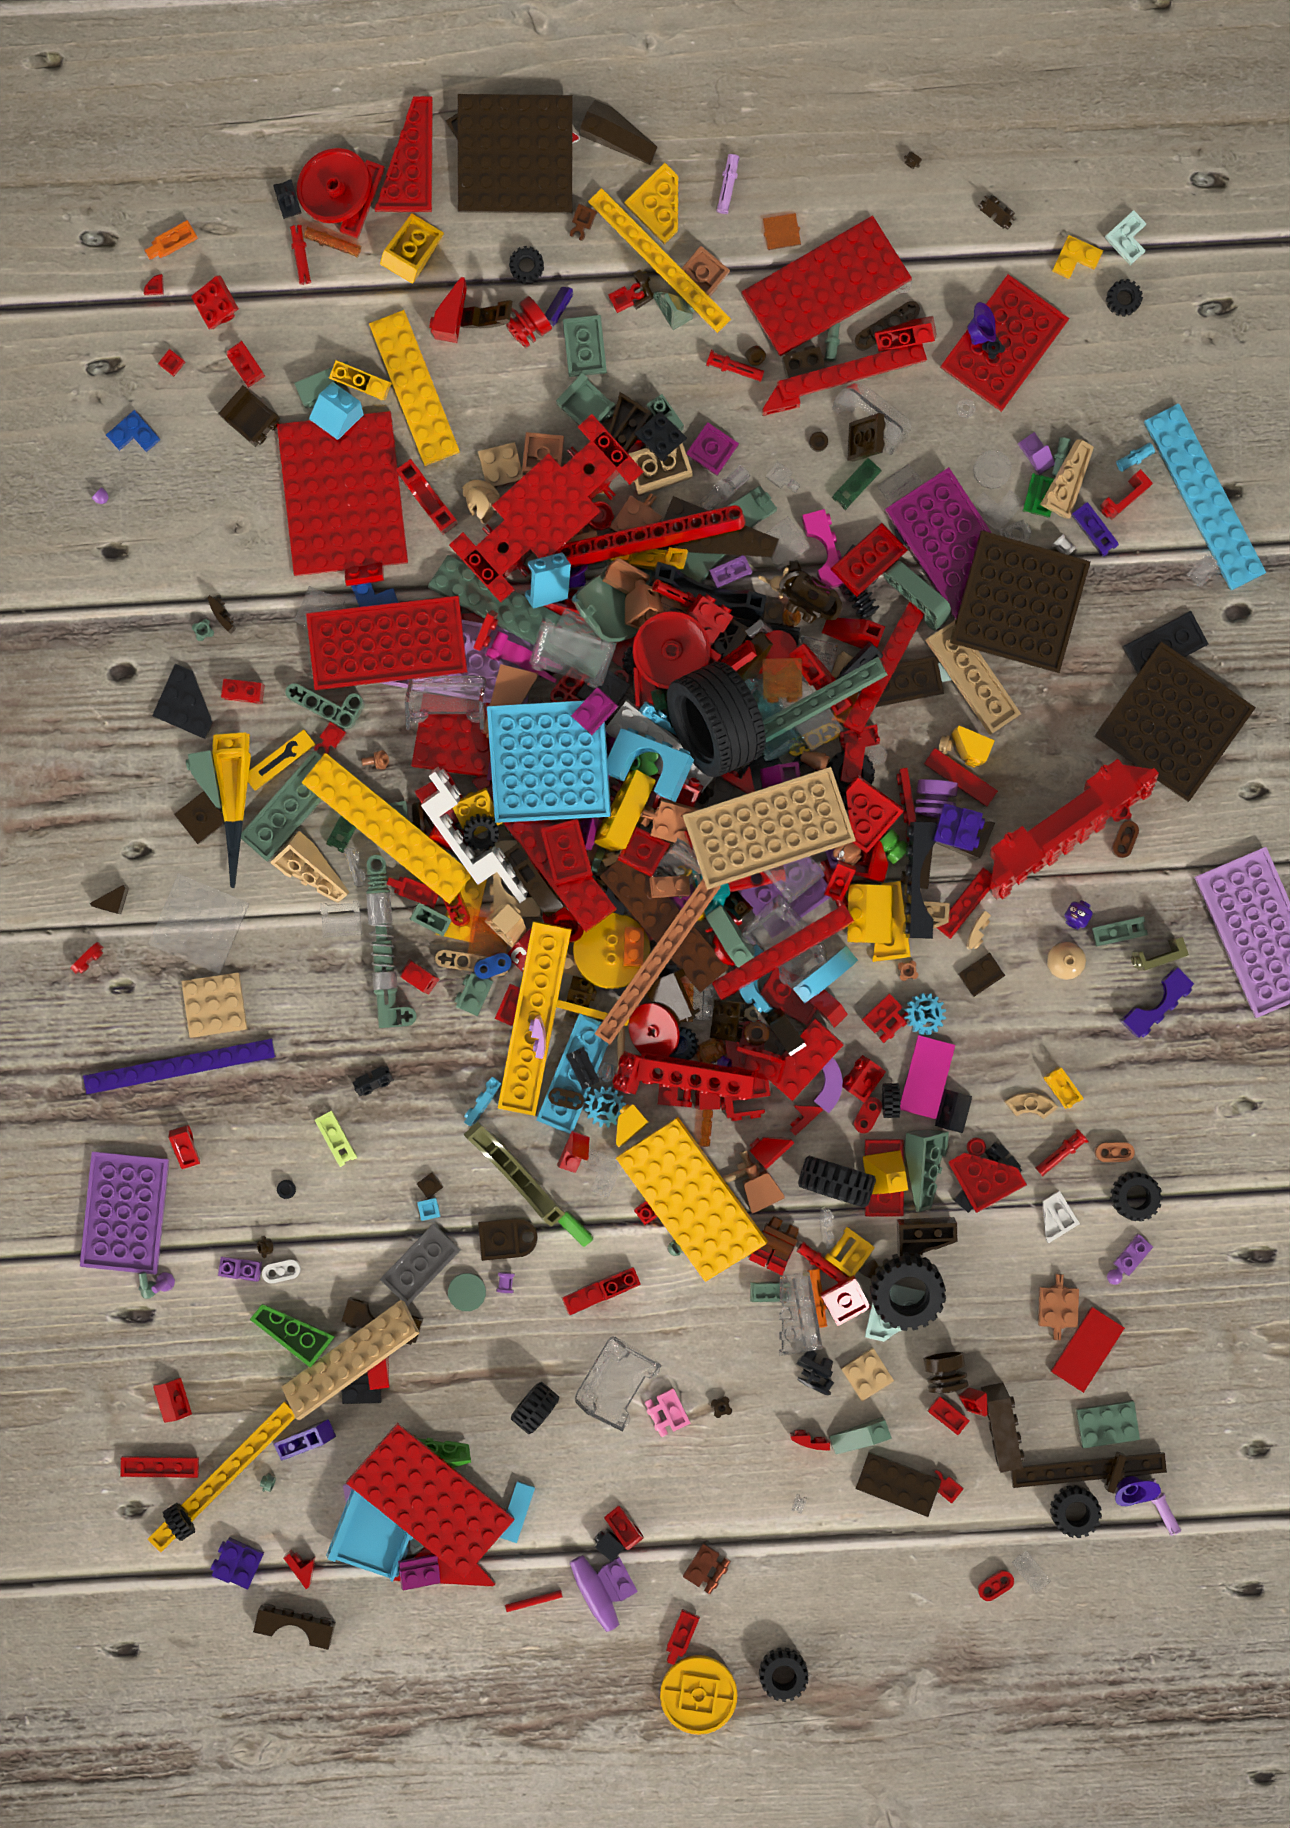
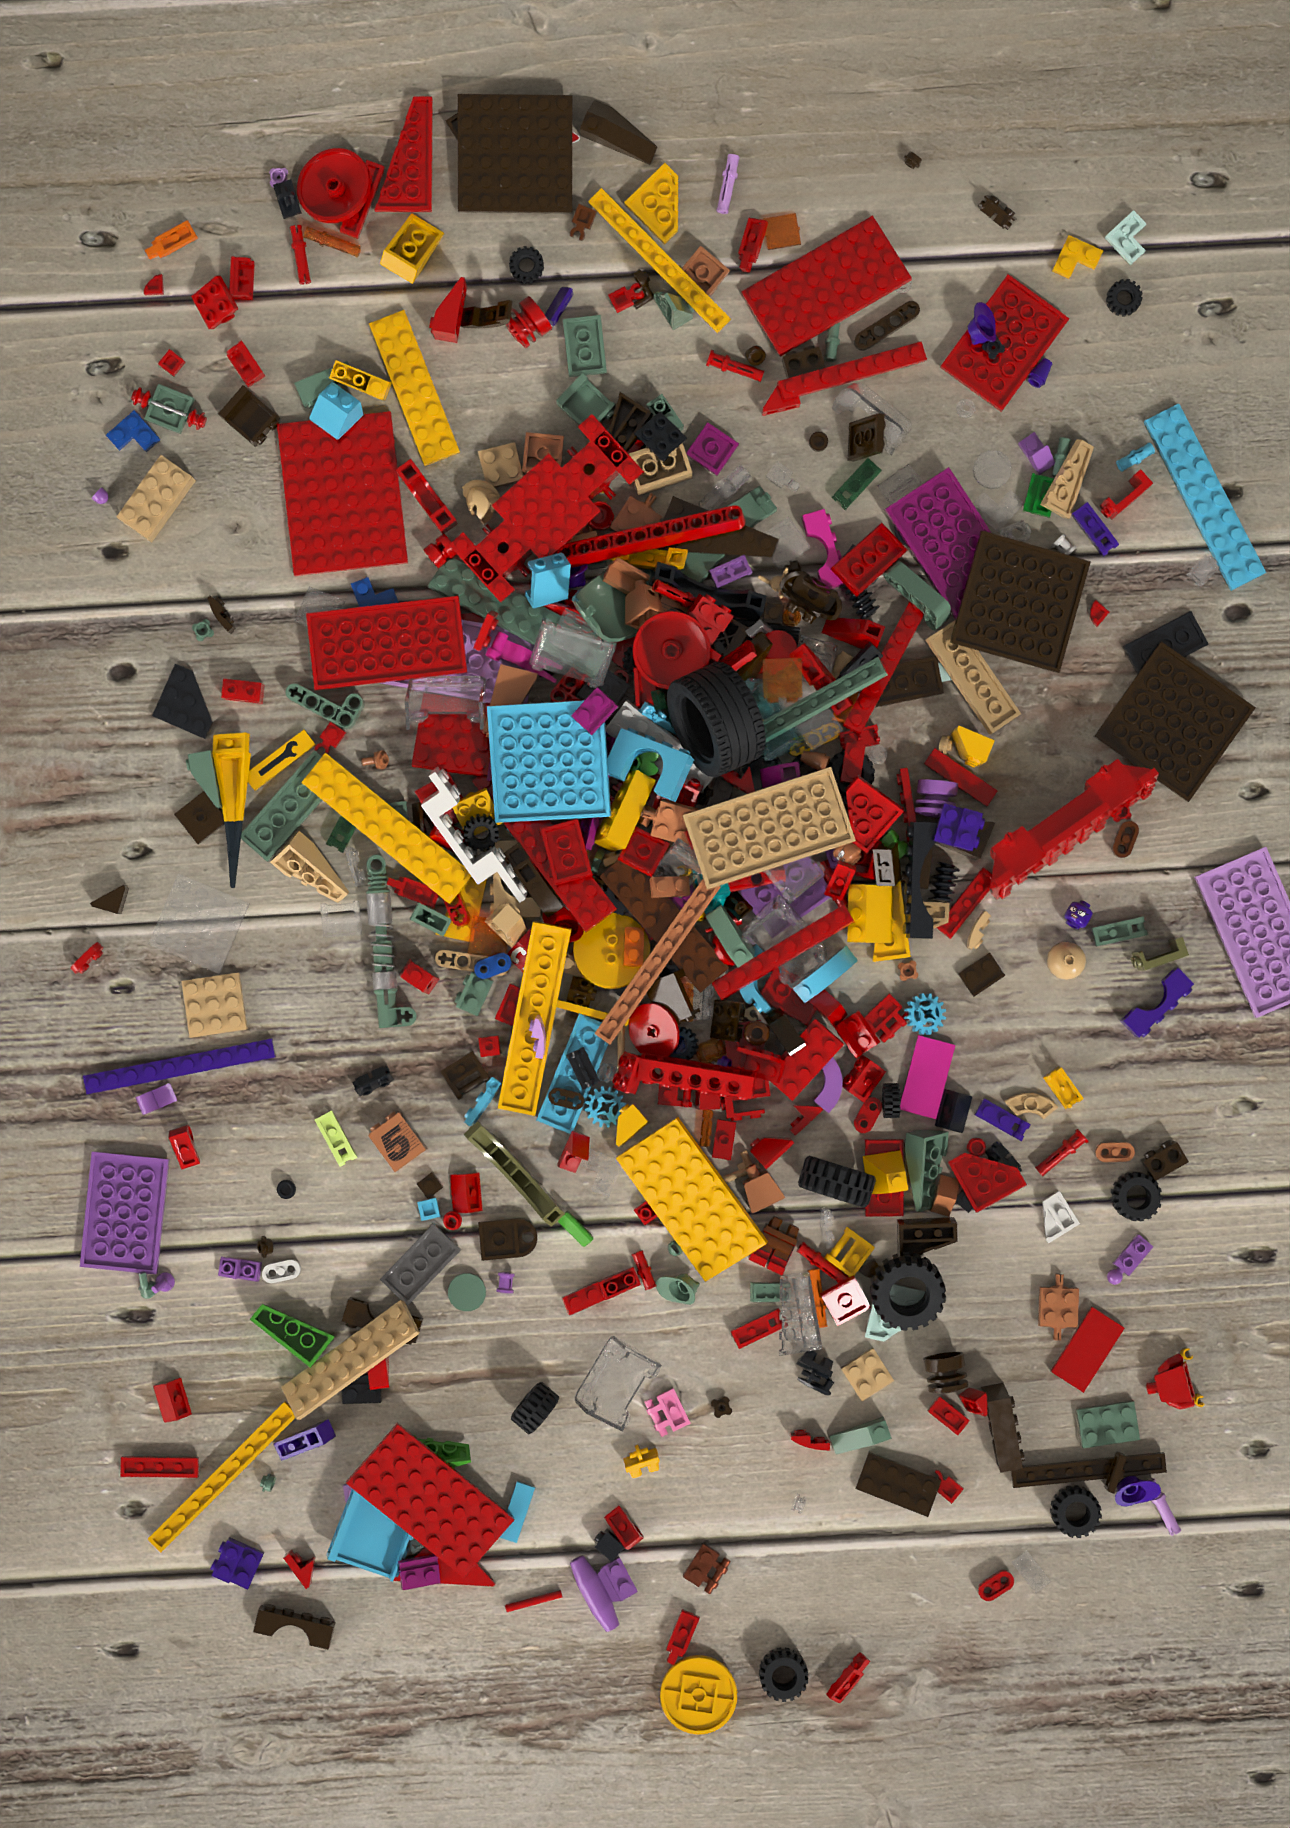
black tyre [163,1503,195,1541] -> none
red plate [345,562,384,586] -> none
red slope [875,316,937,352] -> none
none -> tan brick [117,455,196,543]
none -> sand green plate [131,384,207,434]
none -> medium lavender panel [135,1083,177,1115]
none -> red hinge [229,256,255,300]
none -> lavender plate [269,168,288,187]
none -> nougat panel [368,1111,428,1172]
none -> red wheel [423,533,457,569]
none -> dark brown plate [440,1051,490,1100]
none -> red plate [443,1211,462,1230]
none -> red panel [450,1172,483,1213]
none -> red brick [478,1035,501,1057]
none -> yellow hips [623,1444,660,1478]
none -> red pin [631,1250,657,1291]
none -> sand green piece [656,1274,700,1305]
none -> red plate [712,1119,737,1160]
none -> red plate [731,1308,787,1349]
none -> red hinge [738,217,768,273]
none -> red hinge [826,1652,870,1703]
none -> red bracket [835,1010,880,1058]
none -> hinge [873,842,902,886]
none -> black piece [928,861,960,903]
none -> nougat slope [930,1174,959,1217]
none -> dark purple plate [974,1098,1031,1141]
none -> dark purple cone [1028,358,1053,388]
none -> red tile [1090,600,1110,627]
none -> dark brown brick [1141,1140,1189,1181]
none -> red torso [1146,1348,1205,1410]

